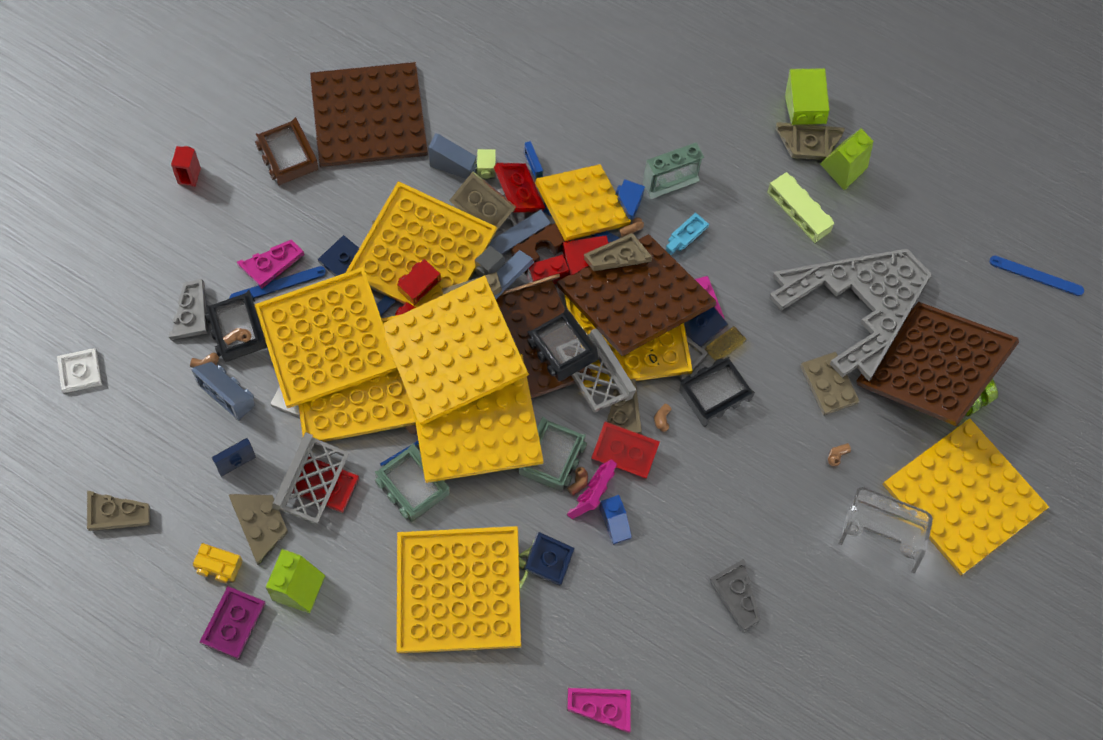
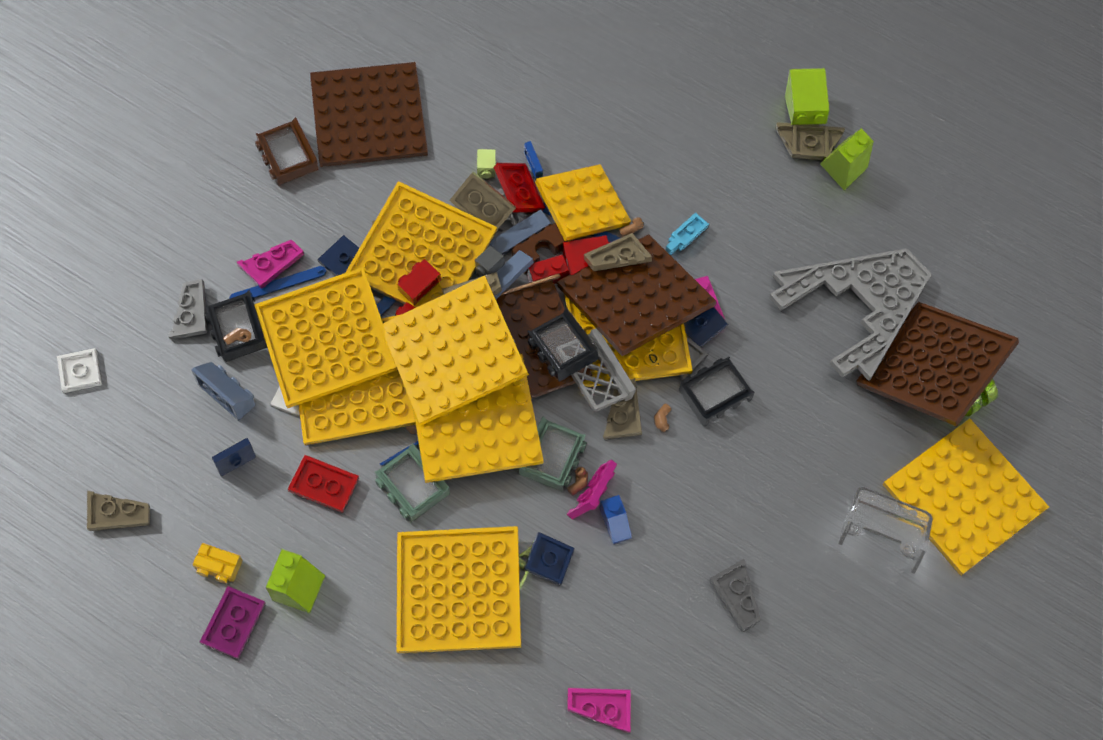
red piece [171,146,201,187] -> none
medium nougat arm [190,353,219,368] -> none
dark tan wing [228,494,288,565] -> none
light grey fence [272,432,349,525] -> none
sand blue slope [429,133,477,179] -> none
red plate [592,422,660,479] -> none
blue slope [615,179,645,224] -> none
sand green window [643,142,704,199] -> none
clear yellow tile [705,326,746,361] -> none
yellowish green brick [767,172,834,243] -> none
dark tan plate [800,352,859,416] -> none
medium nougat arm [828,443,851,466] -> none
blue piece [989,256,1084,296] -> none

